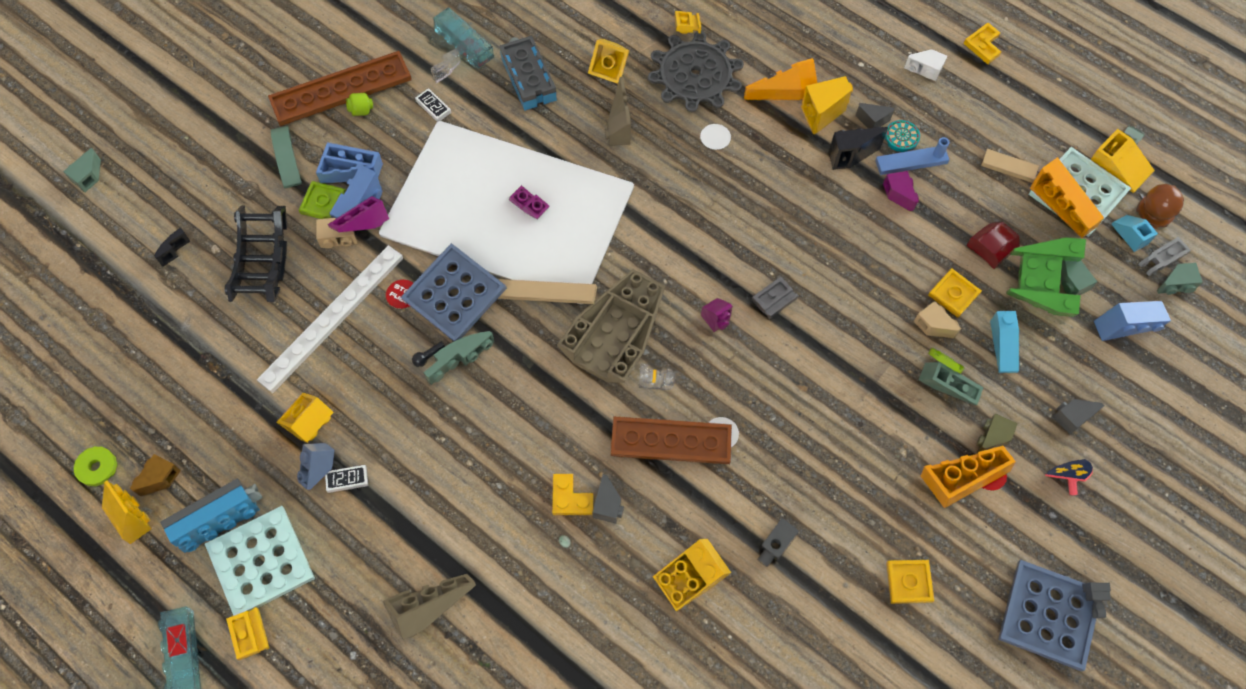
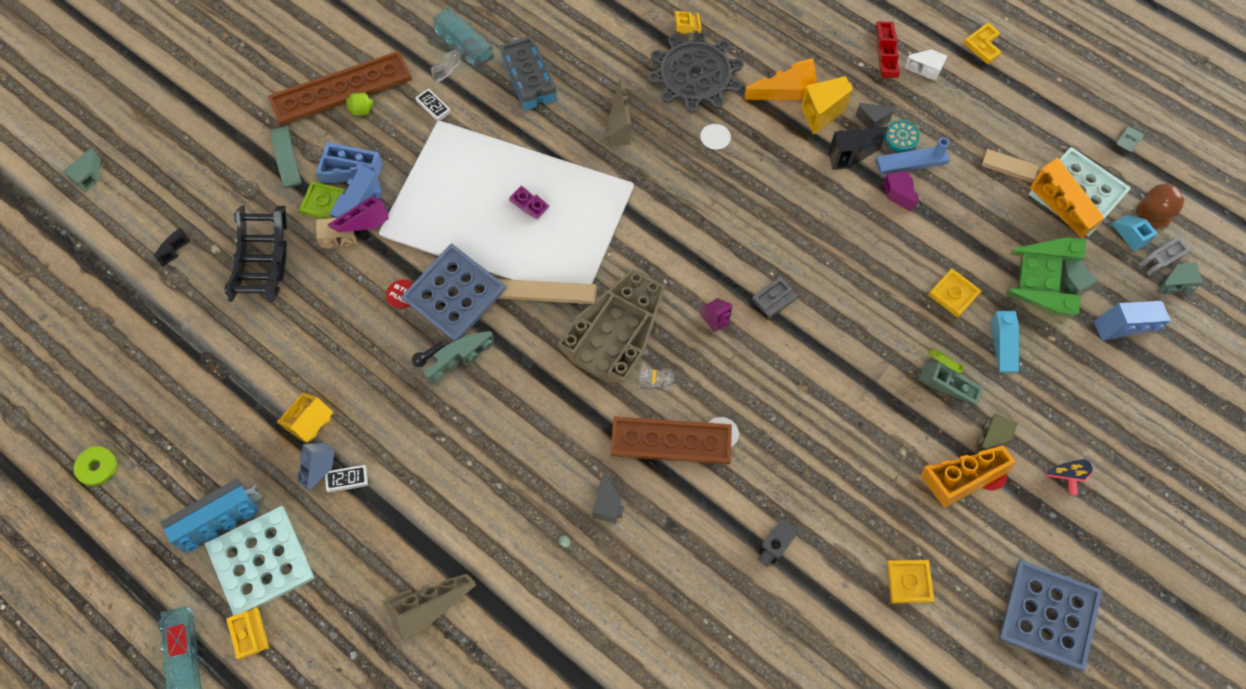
yellow slope [102,480,152,544] -> none
pearl gold slope [130,454,181,496] -> none
white plate [257,245,403,394] -> none
yellow plate [552,474,593,515] -> none
yellow slope [588,39,629,84] -> none
yellow slope [653,539,731,611] -> none
tan slope [914,301,961,339] -> none
dark red slope [966,221,1020,269] -> none
dark grey slope [1053,399,1105,434] -> none
dark grey piece [1082,582,1111,618] -> none
yellow slope [1091,129,1155,193] -> none
none -> red slope [876,21,900,78]

